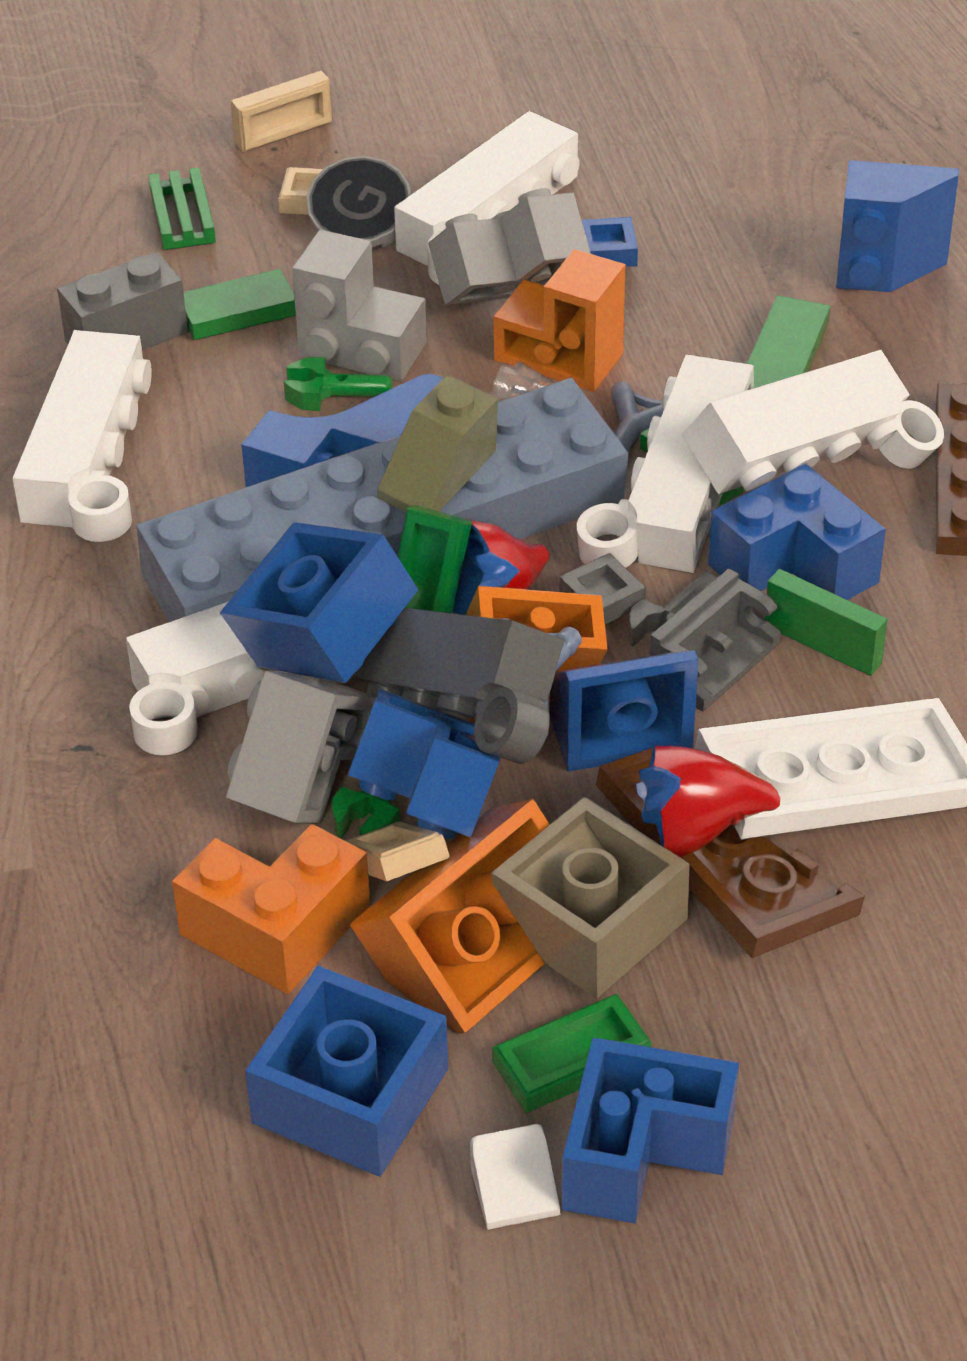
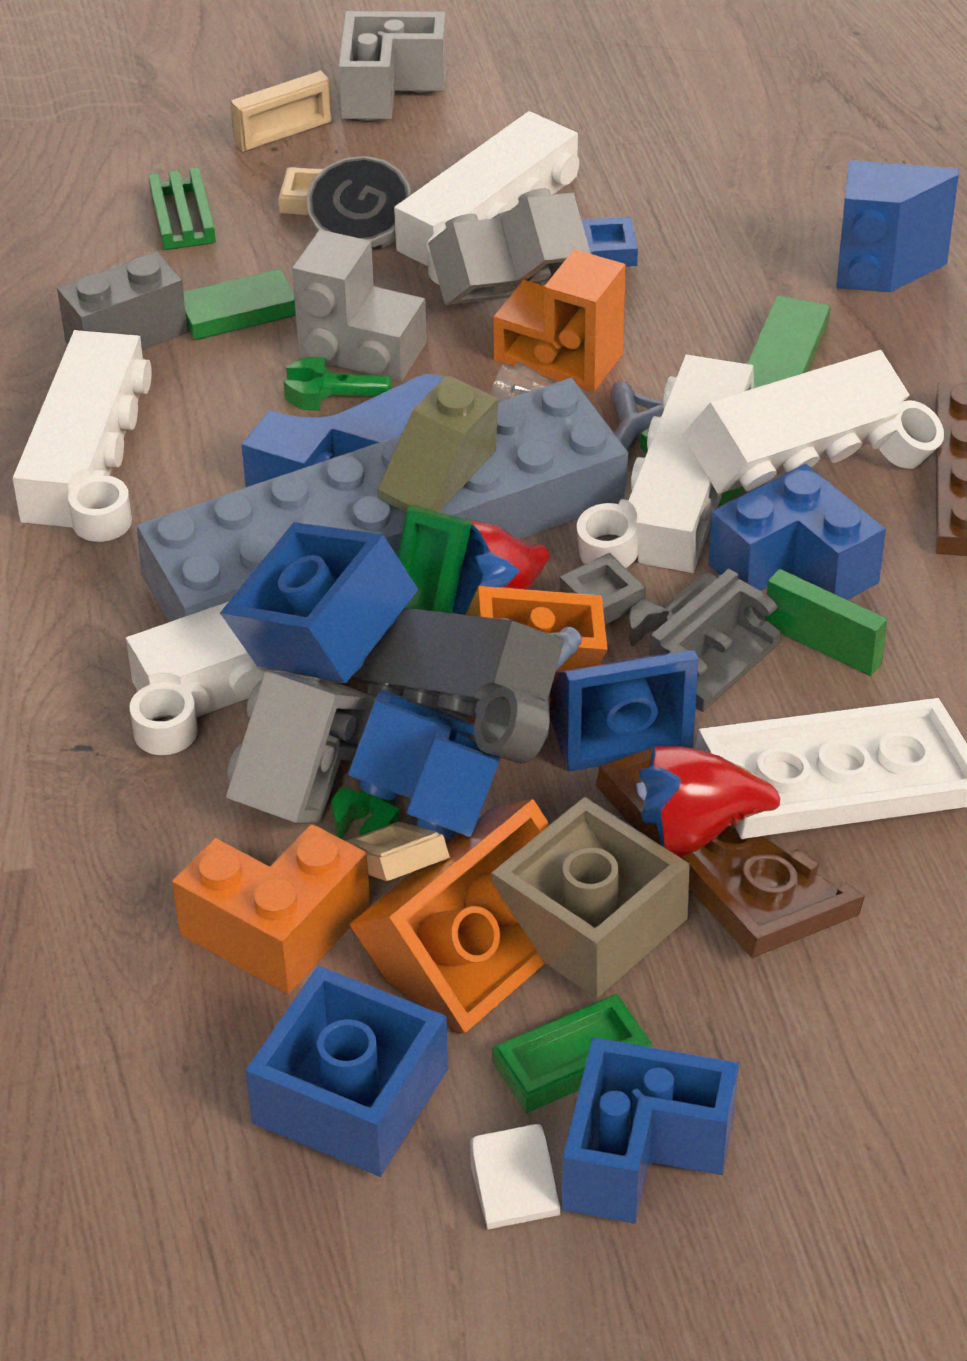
none -> light grey brick [339,11,447,122]

